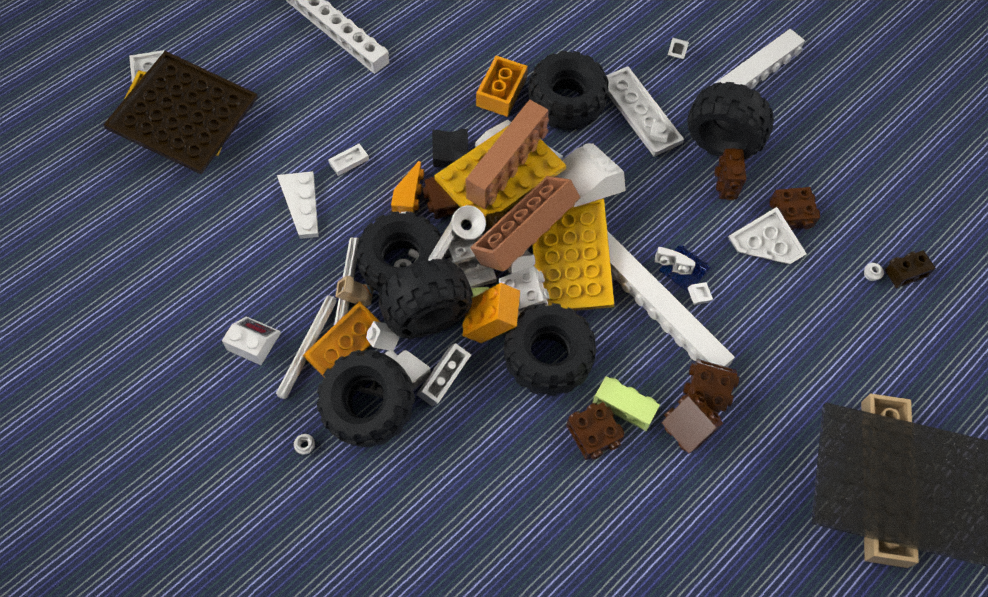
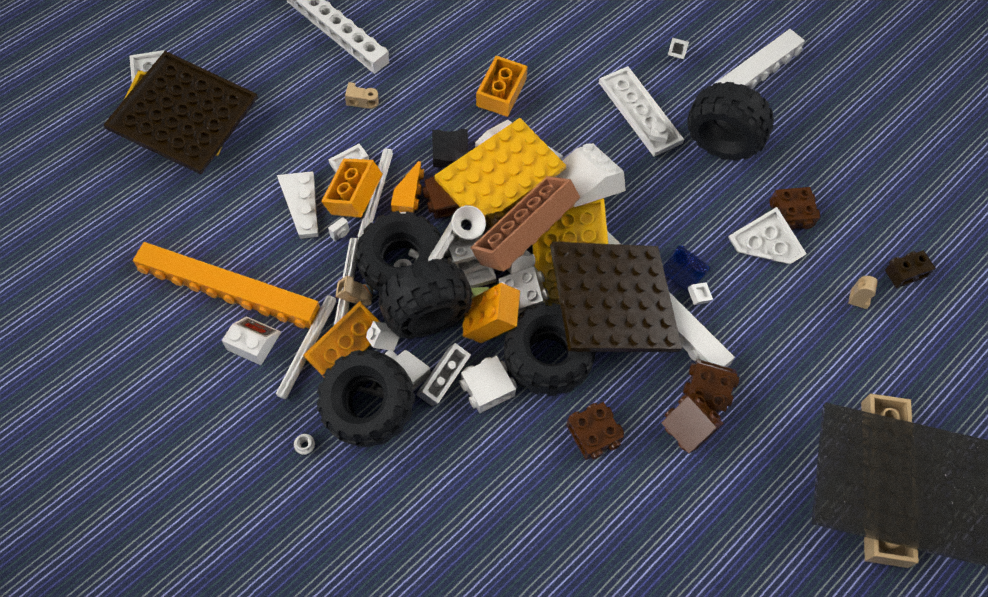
nougat brick [465,100,549,209] -> none
black tyre [528,51,609,130] -> none
yellowish green brick [593,376,660,431] -> none
white slope [655,247,695,275] -> none
reddish brown brick [715,148,746,200] -> none
white plate [864,263,884,281] -> none
none -> light orange brick [132,242,320,329]
none -> light orange brick [321,158,383,218]
none -> white plate [328,217,349,241]
none -> tan leg [345,82,379,109]
none -> white axle [358,148,393,238]
none -> white brick [459,356,517,413]
none -> dark brown plate [550,241,682,352]
none -> tan leg [848,276,877,309]

